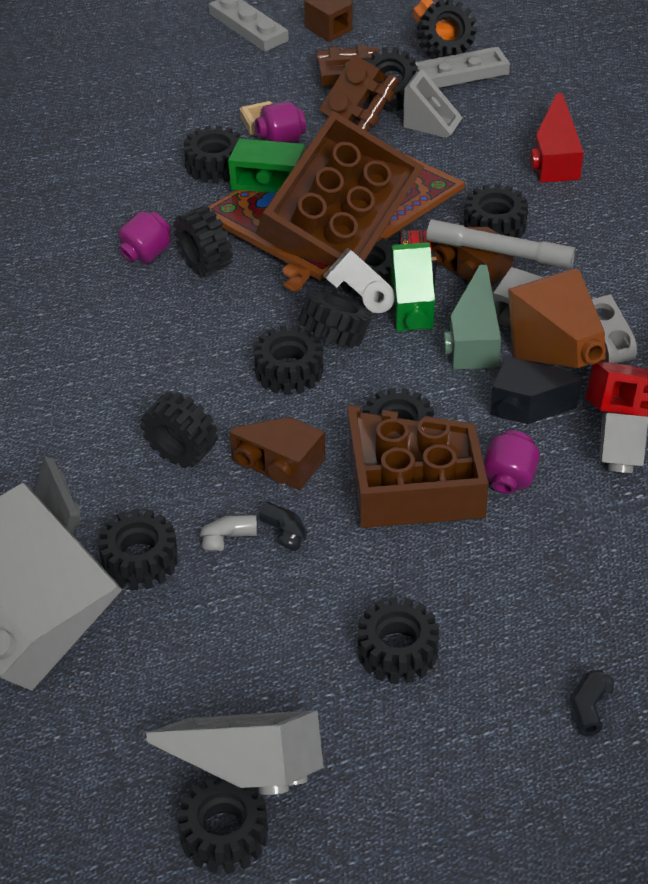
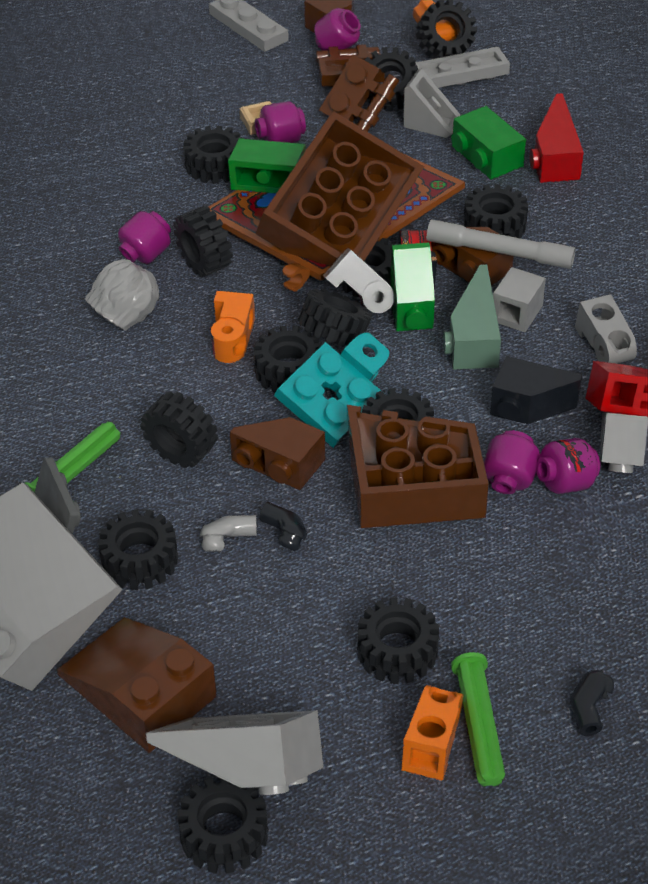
dark orange slope [508,268,606,368] -> none
none -> bright green axle [25,422,120,492]
none -> reddish brown slope [57,617,217,753]
none -> light grey hair [85,259,159,331]
none -> orange leg [211,291,255,363]
none -> teal plate [274,333,389,448]
none -> magenta head [314,8,361,51]
none -> orange leg [402,685,463,781]
none -> green brick [451,106,526,180]
none -> bright green axle [451,652,505,787]
none -> magenta head [536,438,600,494]

